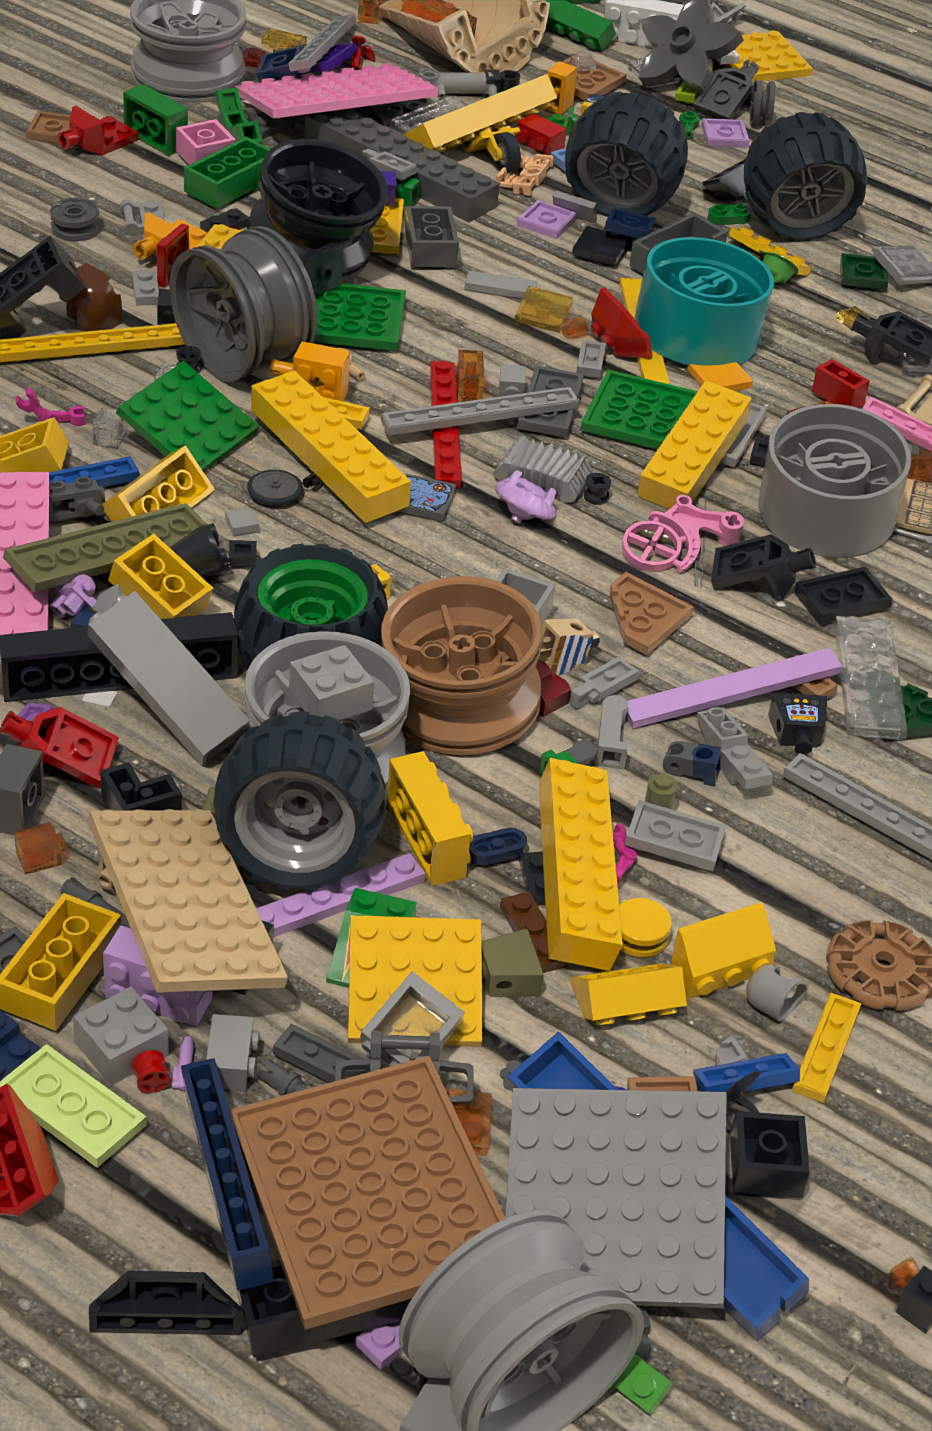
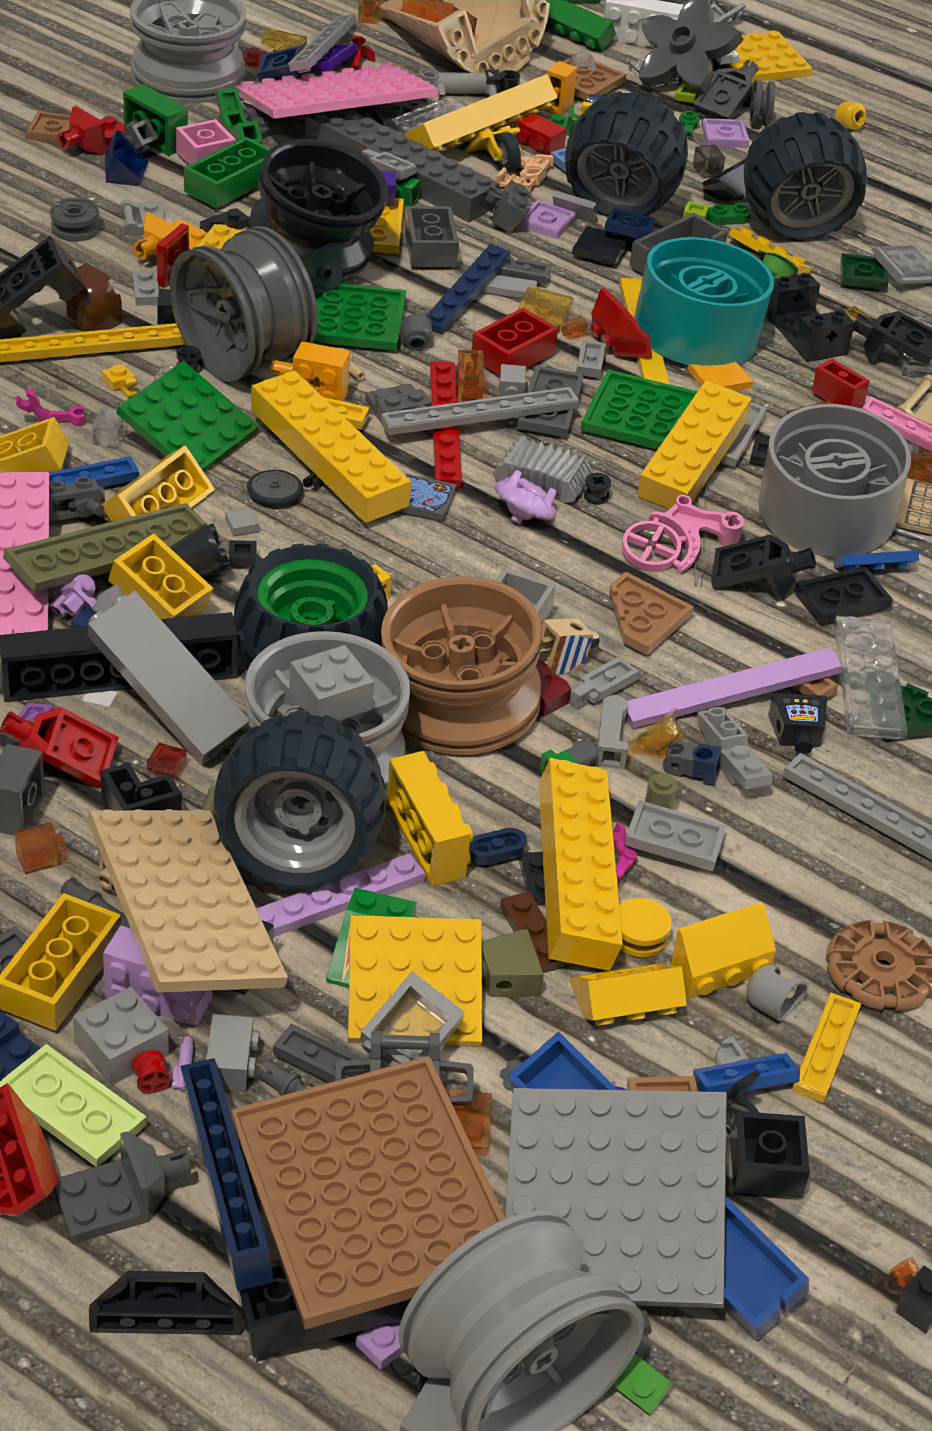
none -> dark grey plate [53,1132,191,1244]
none -> yellow plate [101,364,137,397]
none -> clear blue slope [105,130,149,186]
none -> dark grey brick [119,118,158,155]
none -> clear red plate [147,742,187,778]
none -> dark grey plate [365,384,432,427]
none -> dark grey head [401,314,432,351]
none -> dark blue plate [426,244,510,335]
none -> red brick [471,308,558,376]
none -> dark grey brick [485,180,530,233]
none -> dark grey hinge [501,256,551,285]
none -> clear yellow piece [625,708,685,756]
none -> lime plate [683,201,710,219]
none -> clear smoke brick [693,145,726,179]
none -> black plate [766,273,855,362]
none -> blue plate [834,550,919,571]
none -> yellow head [835,101,866,130]

